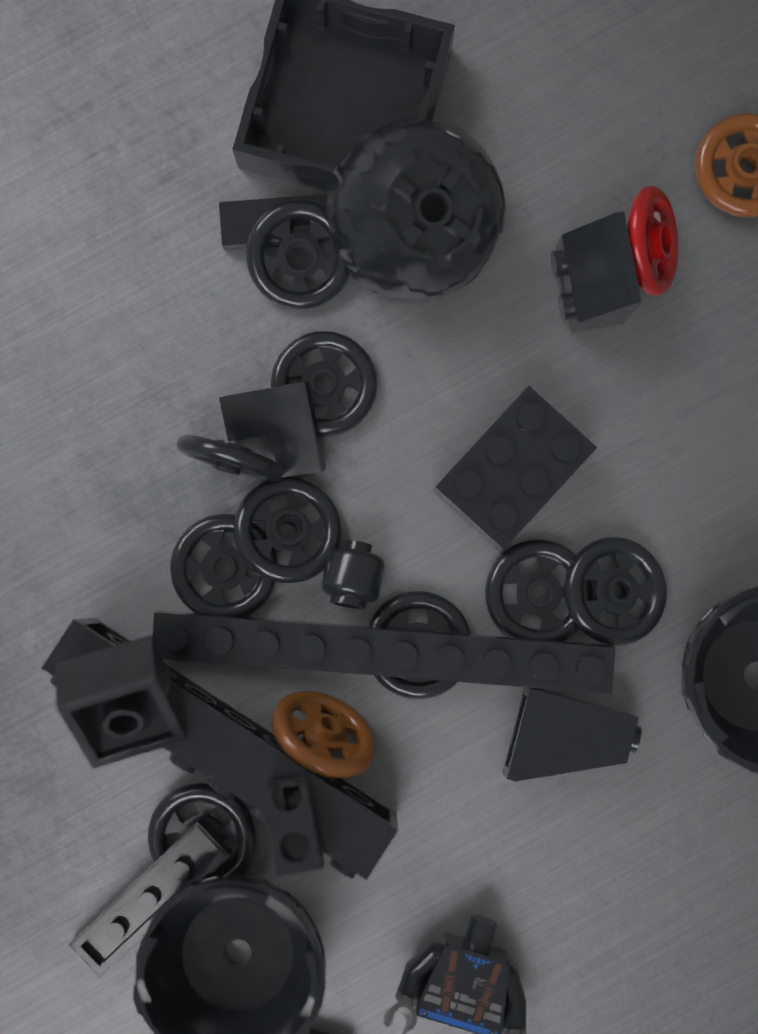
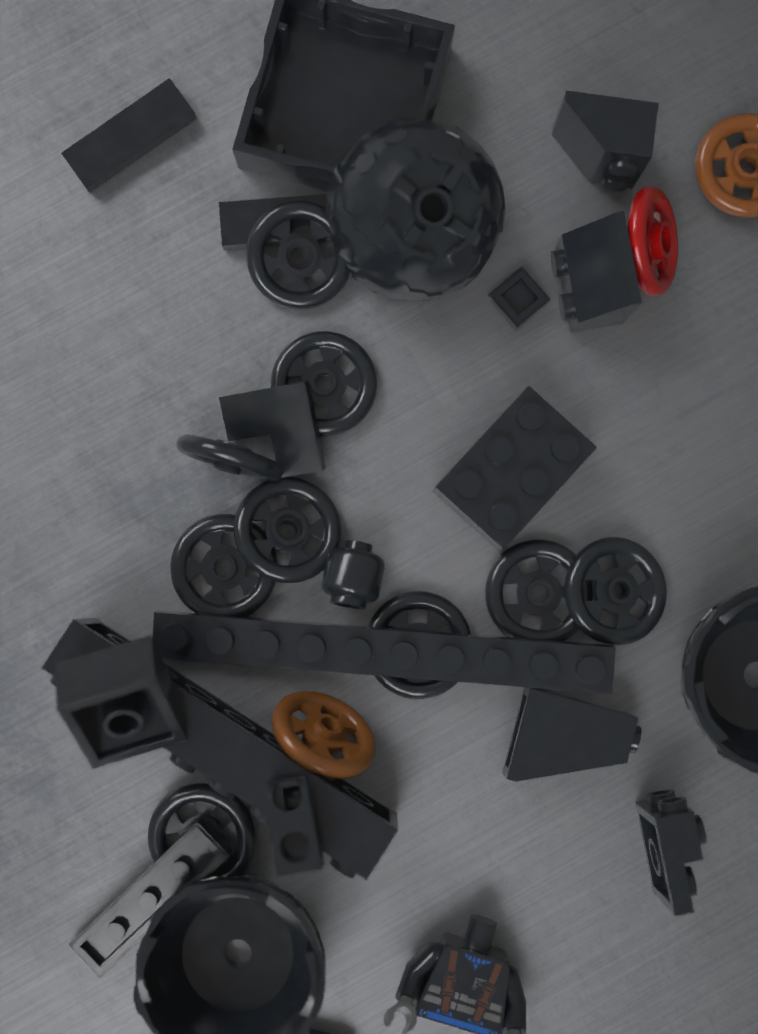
none -> black tile [61,78,197,193]
none -> black tile [487,267,551,331]
none -> black slope [552,90,659,192]
none -> black plate [635,789,707,916]

